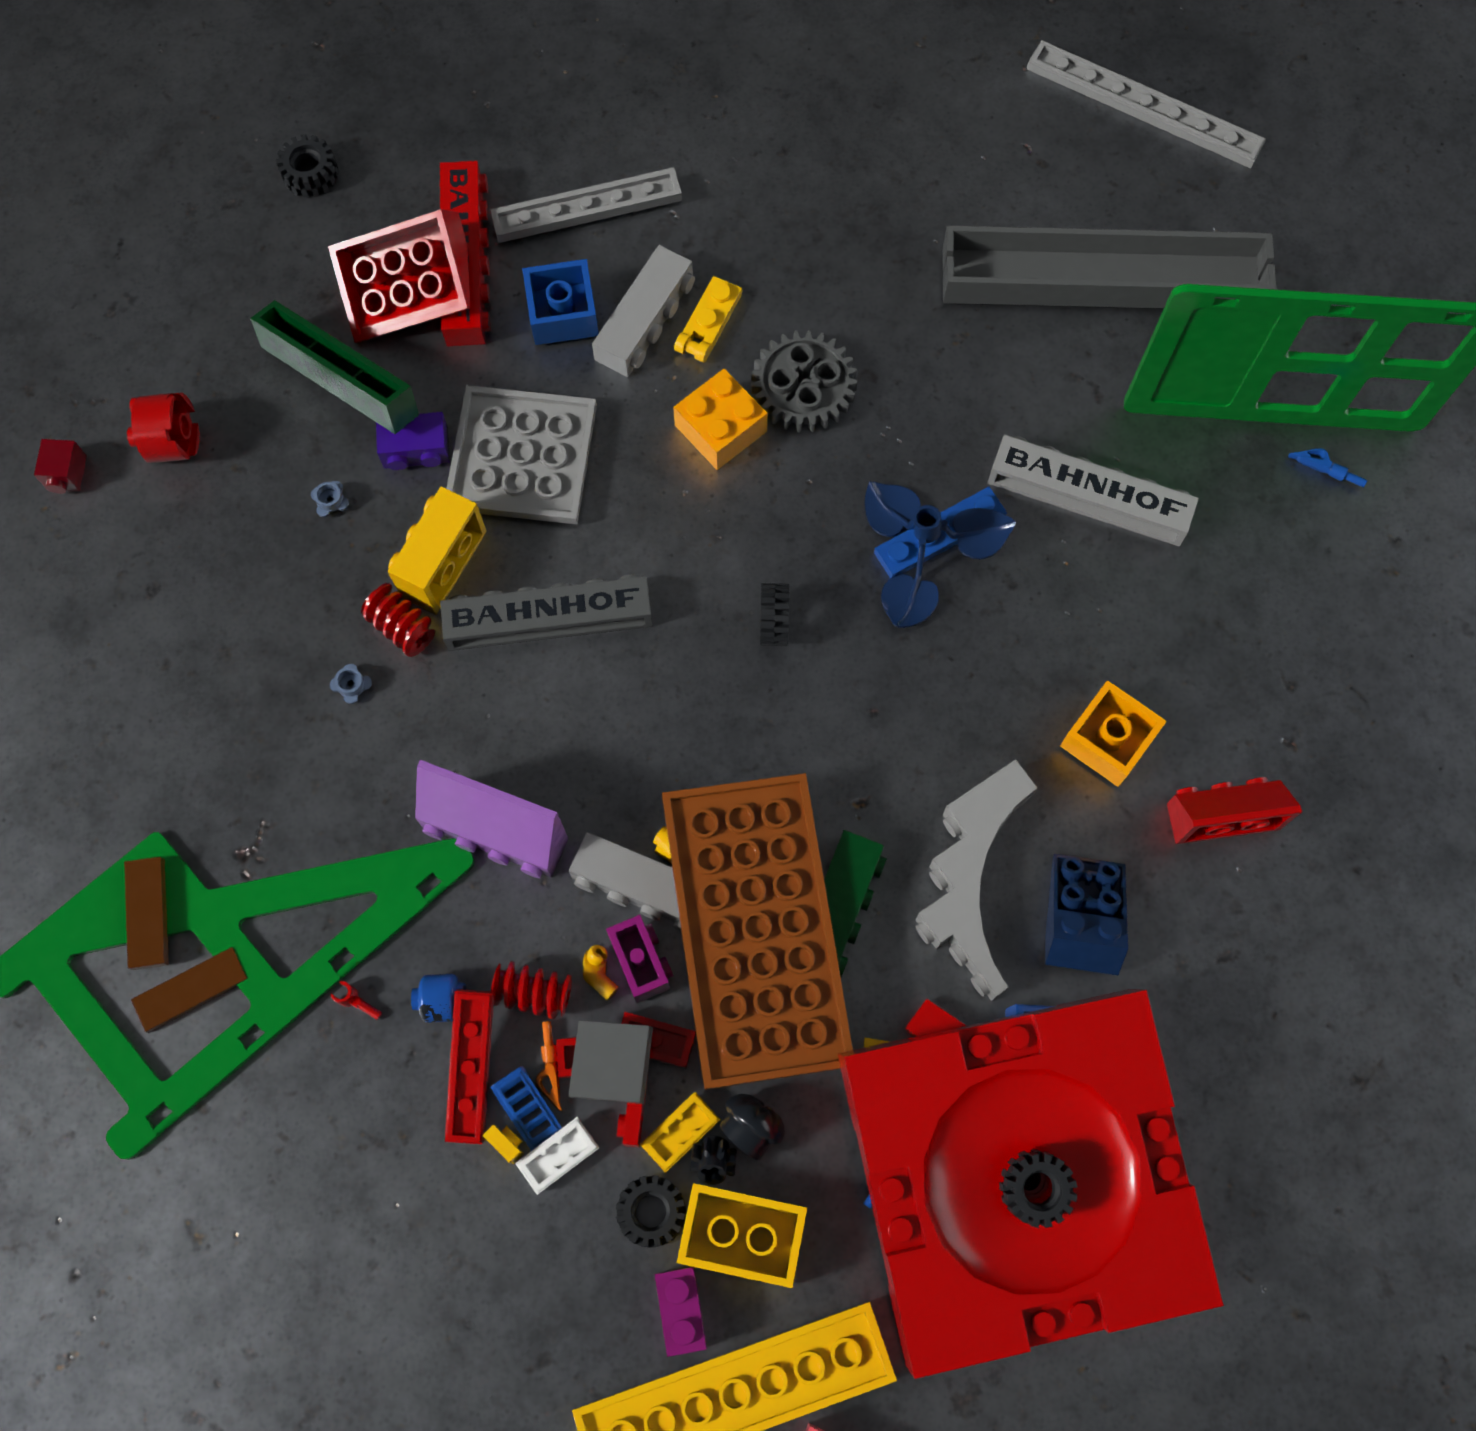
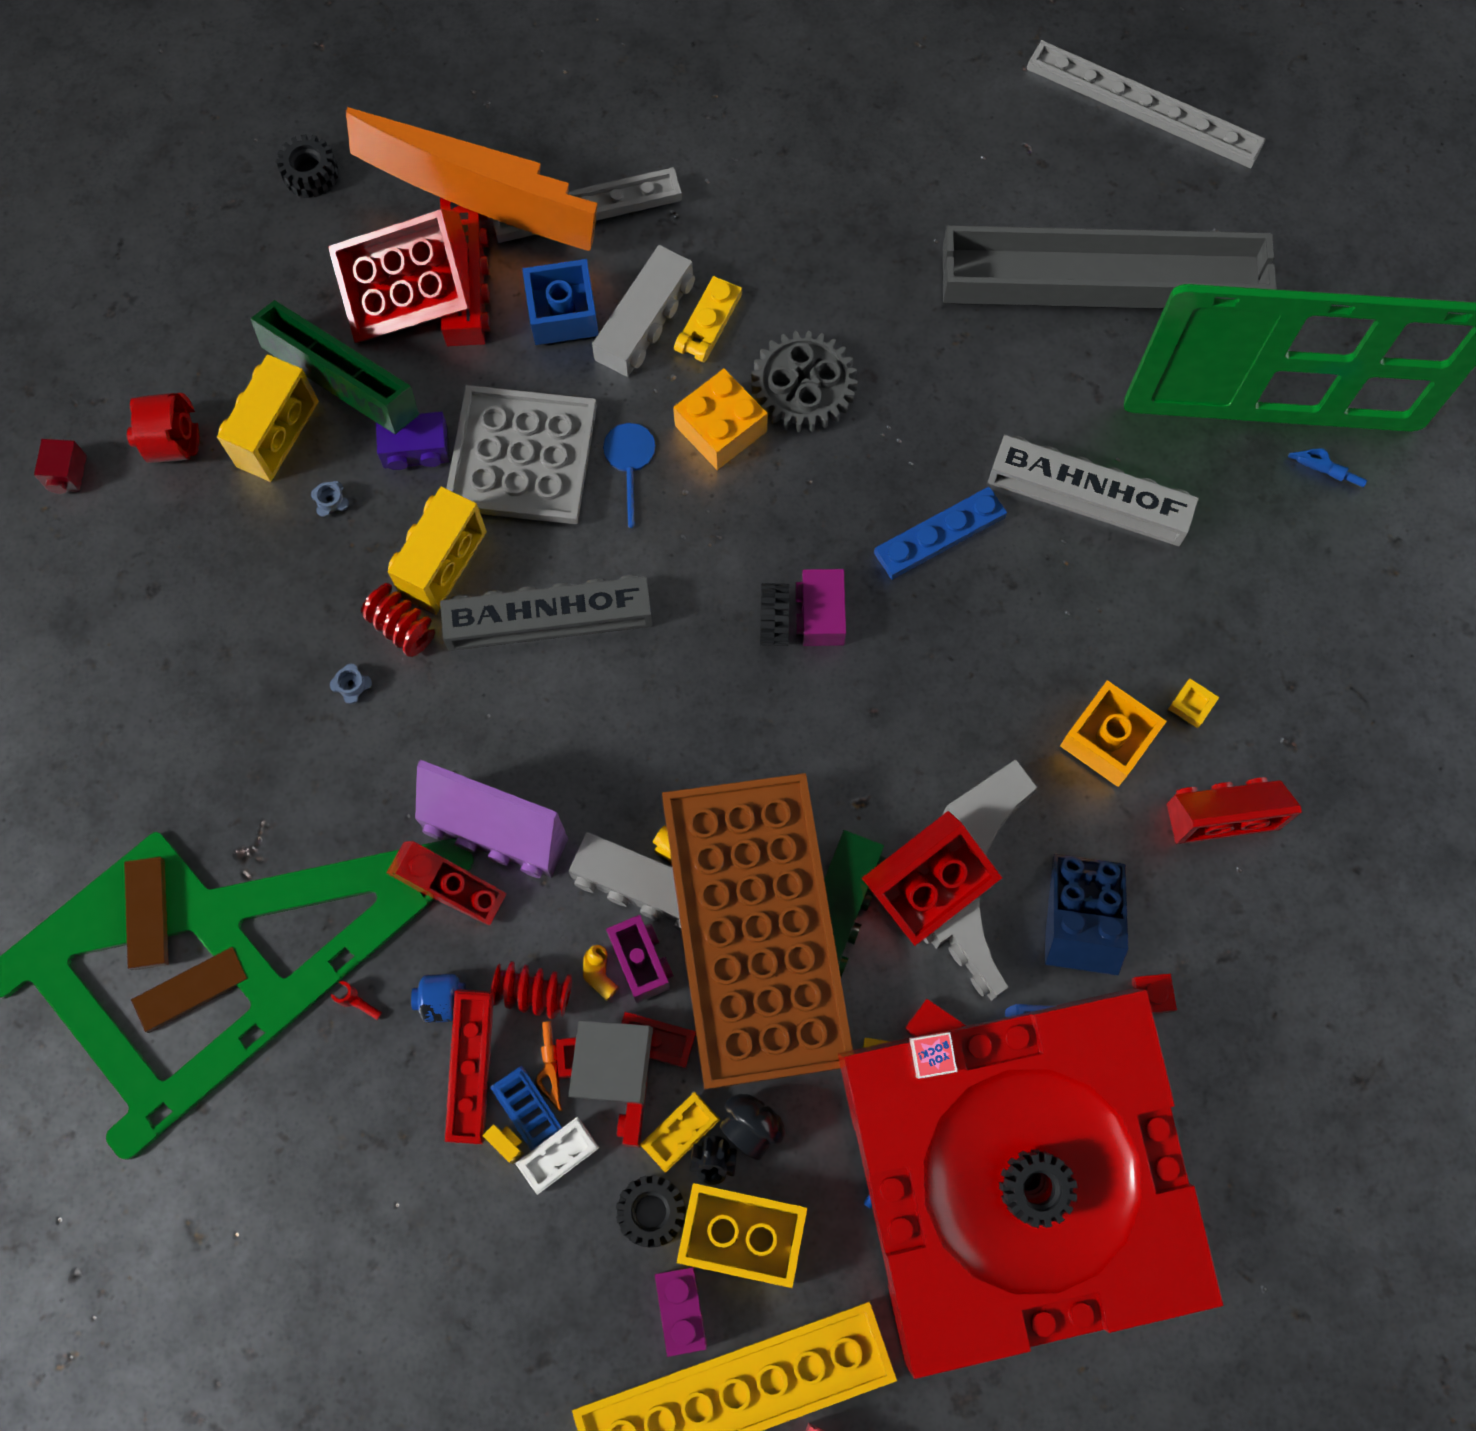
dark blue plant [865,481,1016,628] -> none
none -> yellow brick [217,354,319,482]
none -> orange slope [346,107,598,251]
none -> red slope [386,841,507,926]
none -> blue piece [603,423,656,528]
none -> magenta brick [795,569,846,646]
none -> red slope [862,811,1002,946]
none -> tile [909,1032,957,1079]
none -> red plate [1132,973,1177,1014]
none -> yellow plate [1168,678,1219,729]

